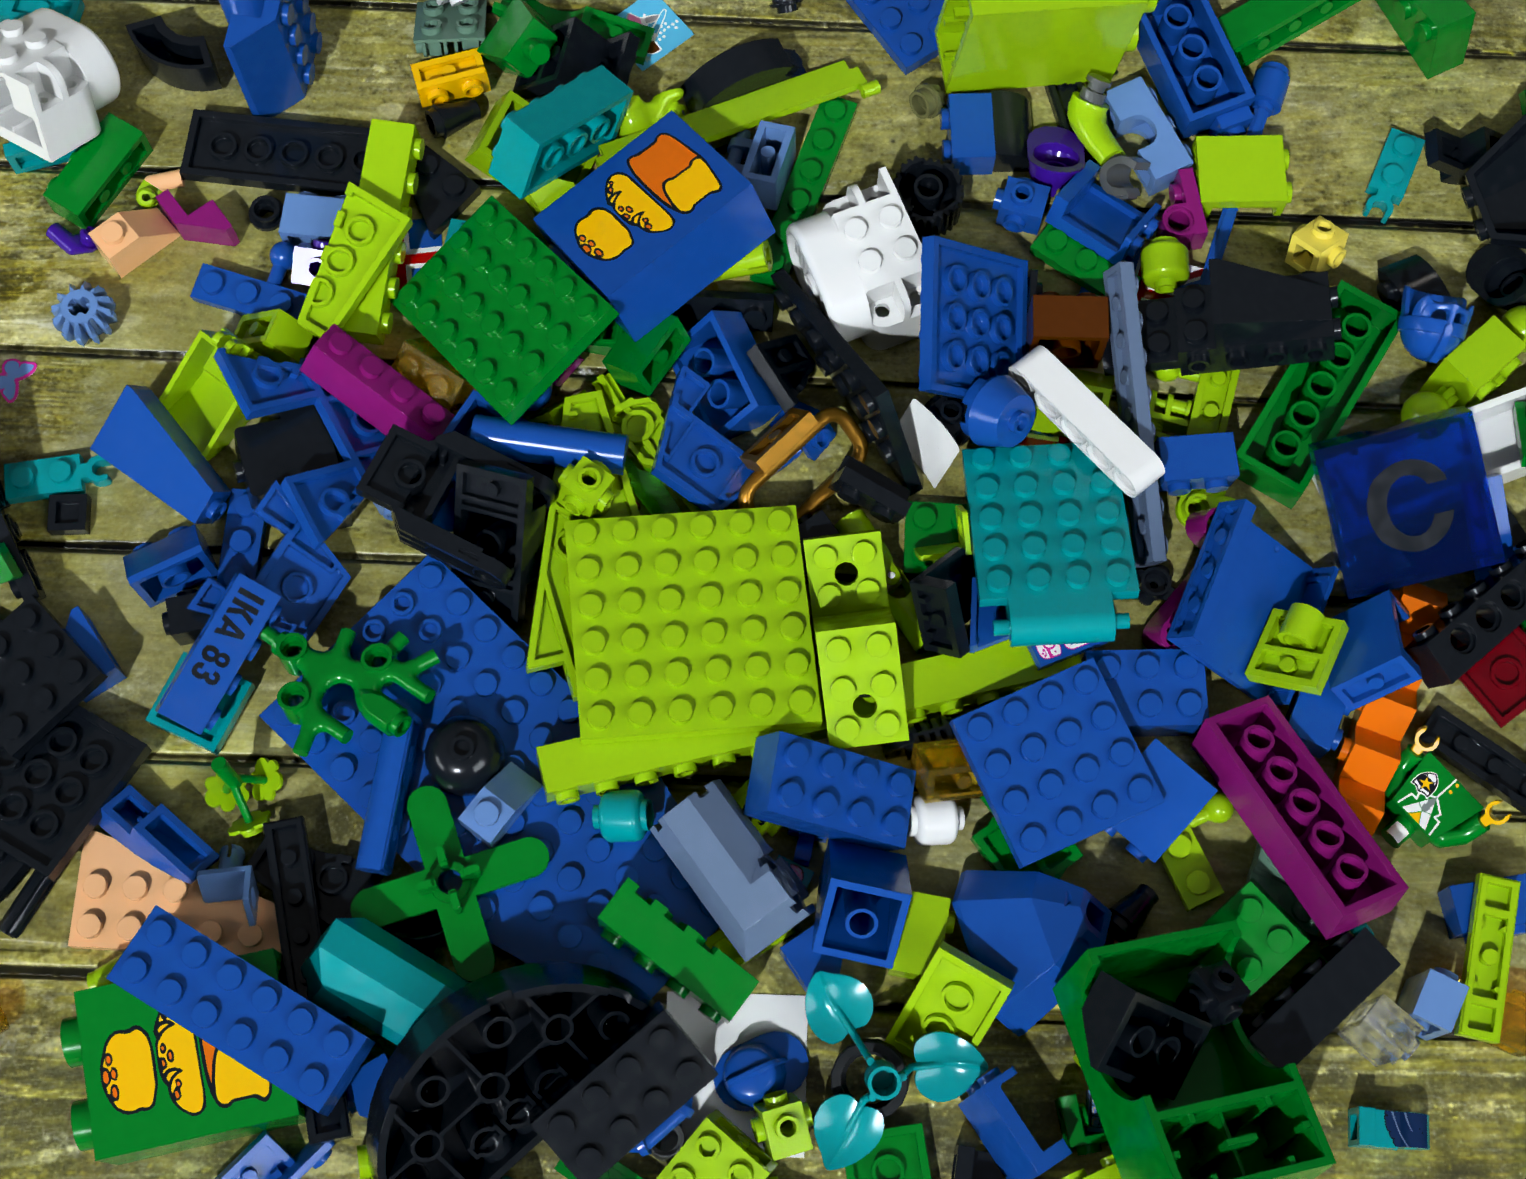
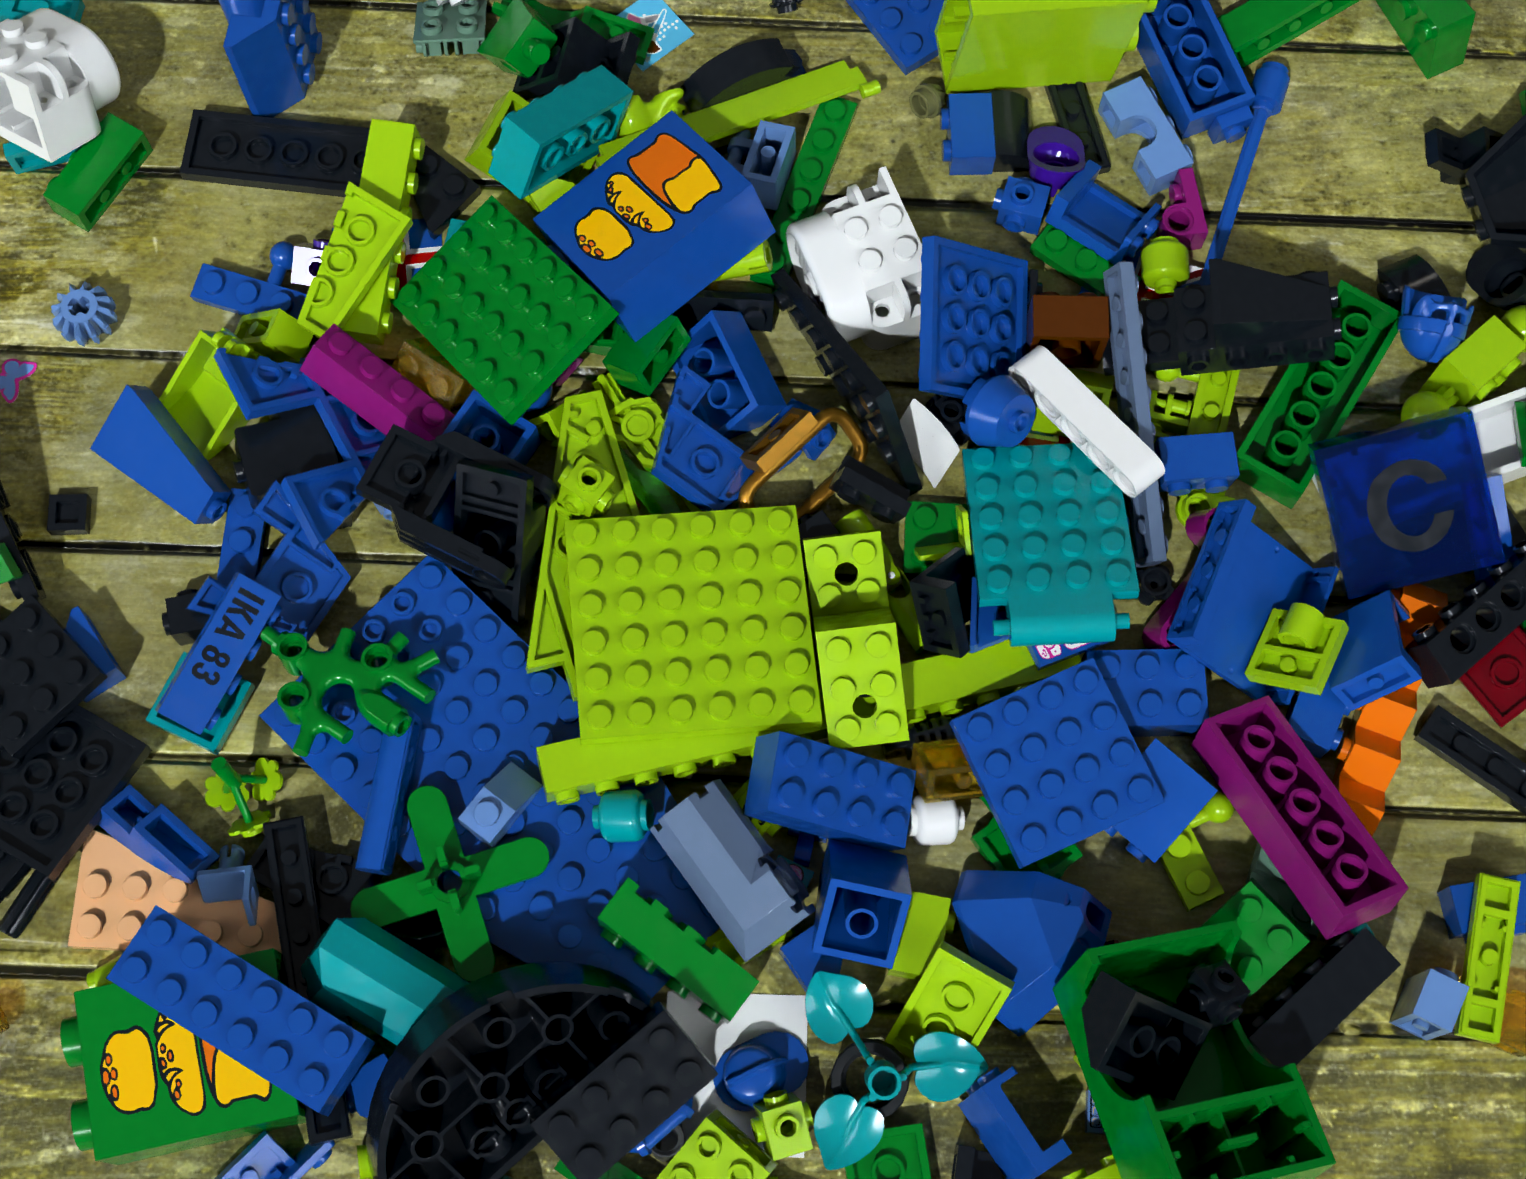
teal plate [4,454,112,504] -> none
dark purple arm [46,223,97,255] -> none
light nougat slope [88,208,180,278] -> none
blue slope [123,524,218,608] -> none
black brick [126,16,223,92] -> none
arm [136,169,185,209] -> none
magenta slope [155,189,240,246] -> none
black plate [248,195,283,231] -> none
medium blue brick [278,191,346,246] -> none
yellow bracket [410,47,491,108] -> none
black cylinder [424,715,506,797] -> none
black cone [425,98,481,139] -> none
blue brick [470,414,629,475] -> none
black wing [746,334,816,413] -> none
black brick [893,156,964,243] -> none
green bracket [1054,1094,1108,1156] -> none
piece [1067,72,1151,200] -> none
black cone [1107,884,1159,942] -> none
lime panel [1190,135,1293,218] -> none
light yellow brick [1285,216,1349,273] -> none
clear brick [1337,994,1424,1067] -> none
leg [1348,1106,1430,1151] -> none
teal plate [1362,128,1425,224] -> none
green torso [1381,725,1512,848] -> none

